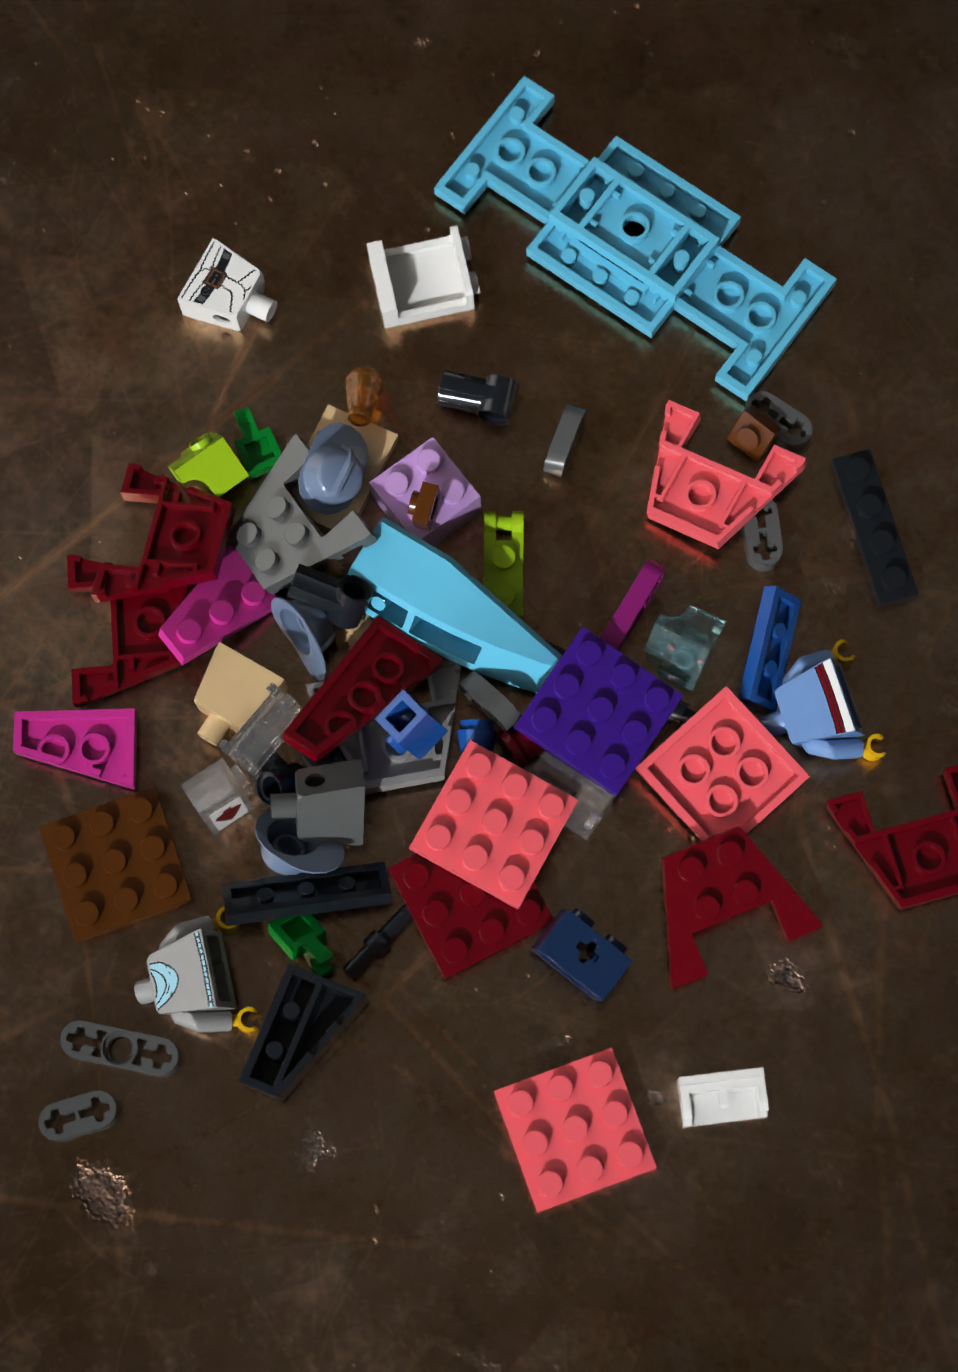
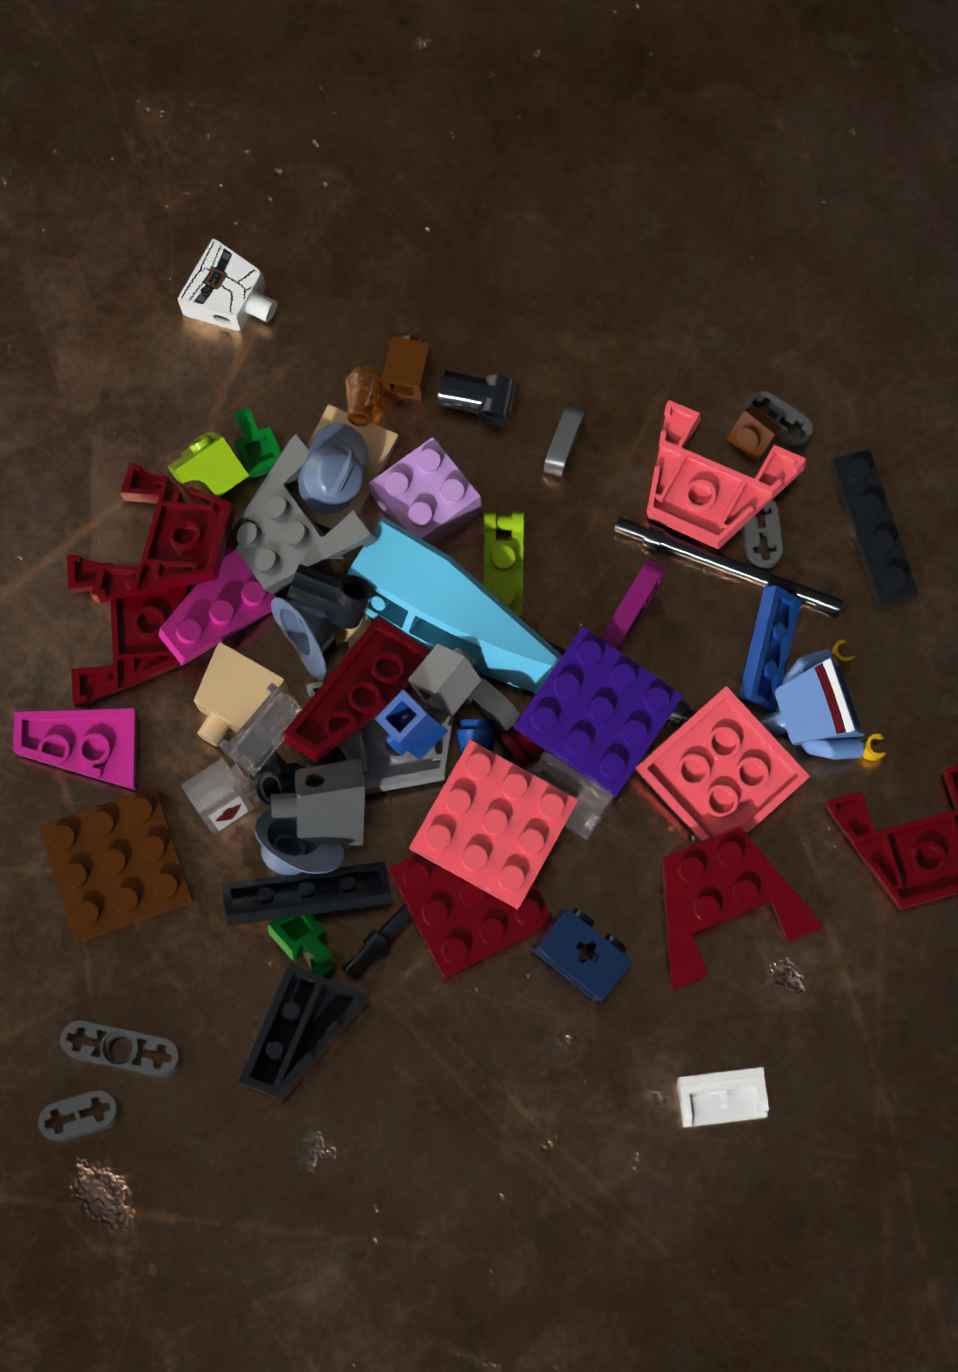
light grey torso [134,906,259,1033] -> none
white panel [366,225,480,328] -> none
reddish brown plate [408,481,441,531] -> none
medium azure piece [434,76,837,401] -> none
coral plate [494,1048,657,1213] -> none
clear light blue brick [644,604,726,691] -> none
none -> reddish brown brick [382,335,432,401]
none -> light grey brick [408,644,482,717]
none -> black bar [614,517,844,615]

